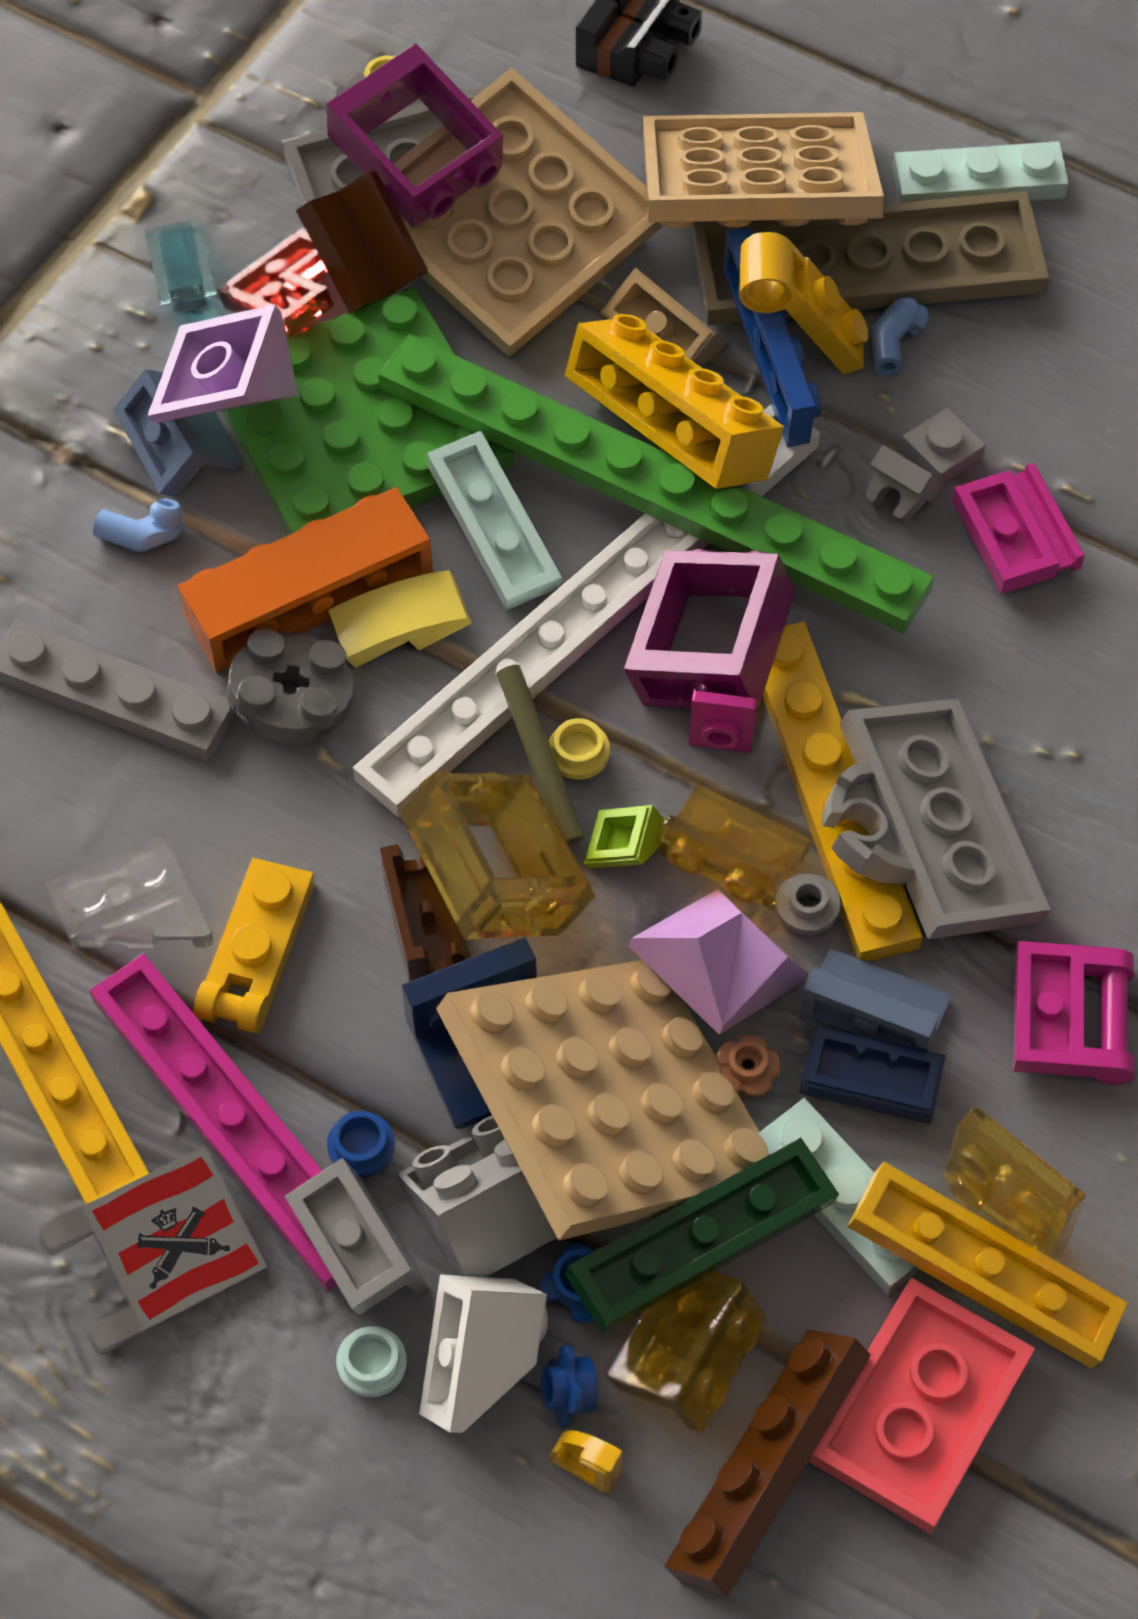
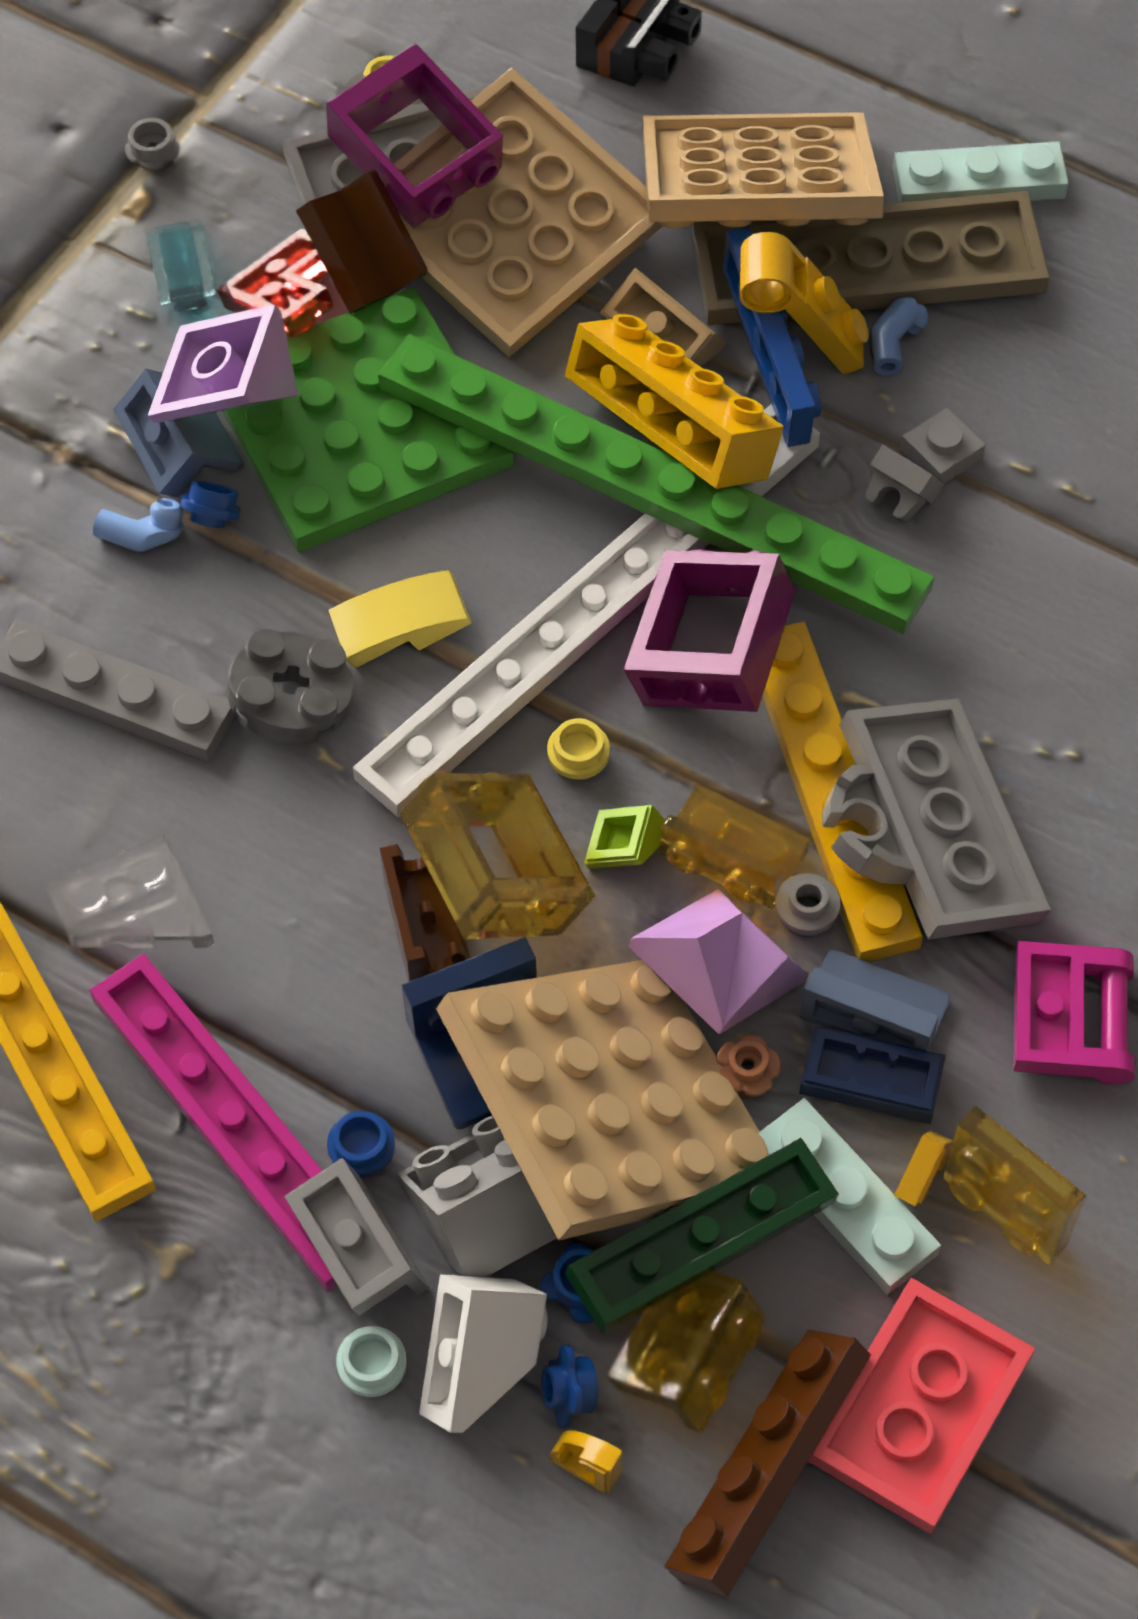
flag [39,1145,268,1354] -> none
orange brick [177,487,433,673] -> none
yellow plate [193,857,315,1034] -> none
light aqua plate [427,431,562,611] -> none
olive bar [497,665,584,846] -> none
dark pink bracket [689,691,757,753] -> none
yellow plate [847,1161,1128,1369] -> none
dark pink plate [952,463,1085,594] -> none
none -> light grey plate [125,118,180,170]
none -> blue plate [180,481,241,528]
none -> yellow tile [894,1130,954,1207]

